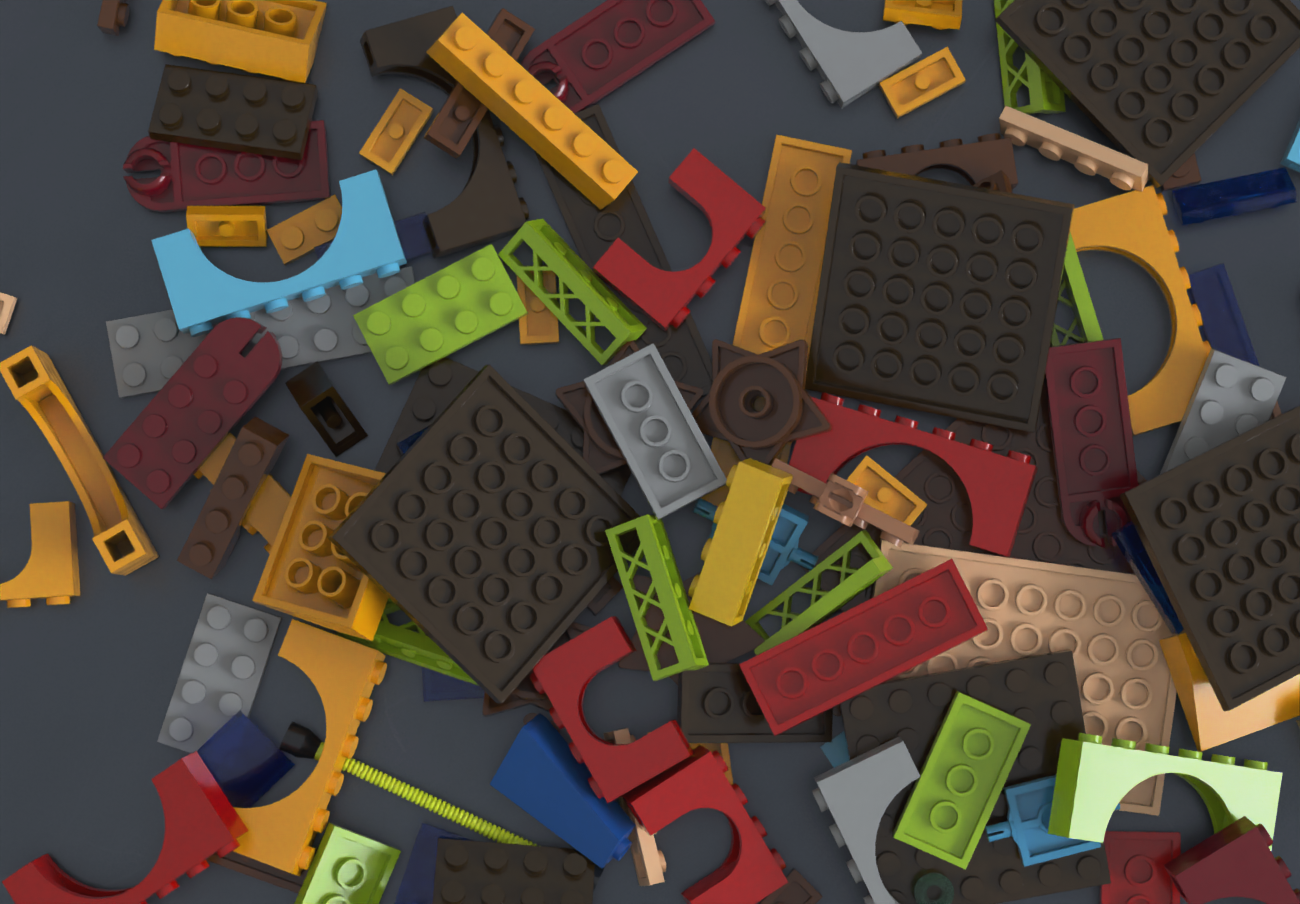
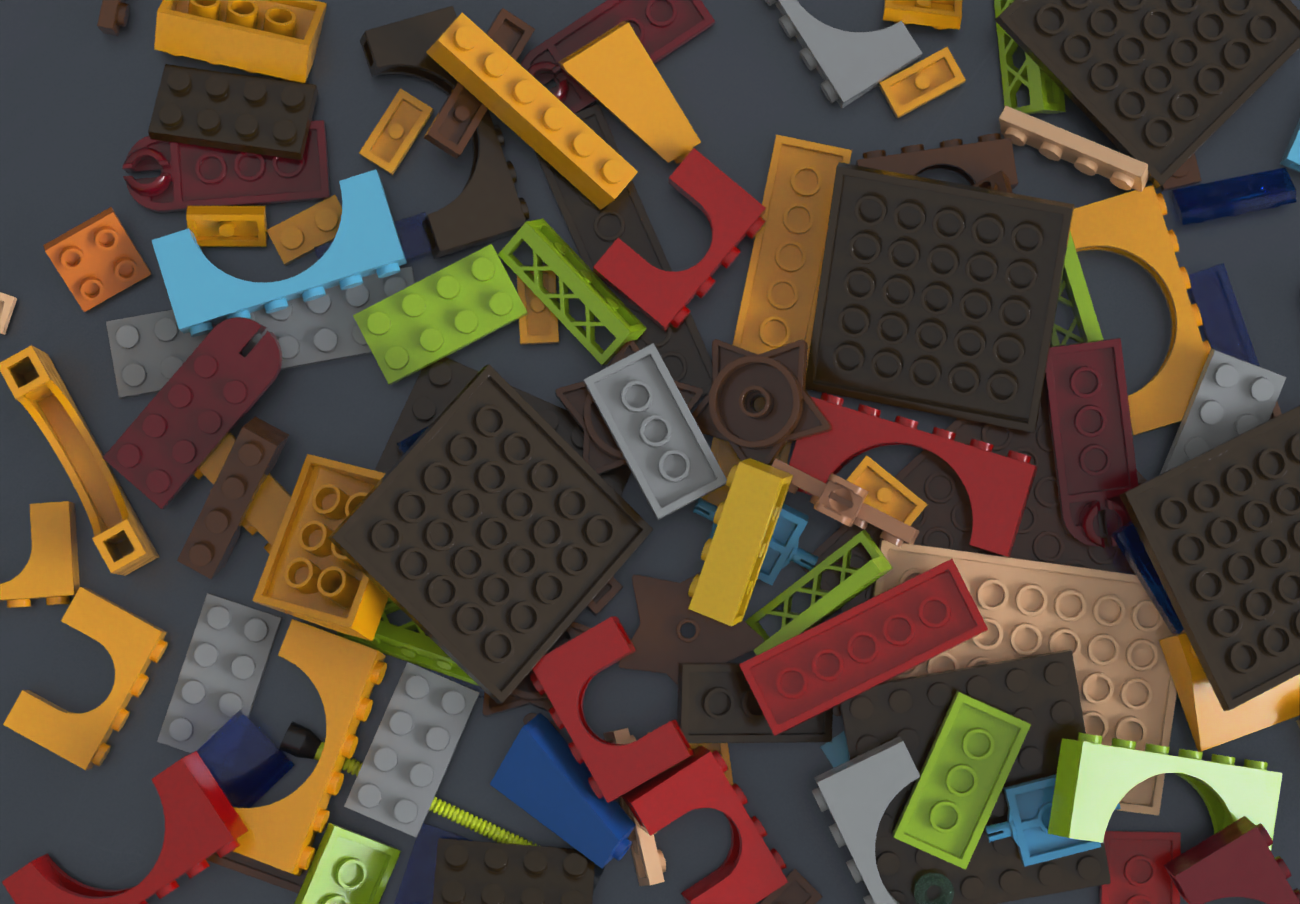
dark brown slope [285,361,368,457] -> none
lime fence [605,514,709,681] -> none
none -> light orange arch [3,587,168,770]
none -> orange plate [43,207,151,312]
none -> light grey plate [344,662,480,838]
none -> light orange slope [558,21,701,164]

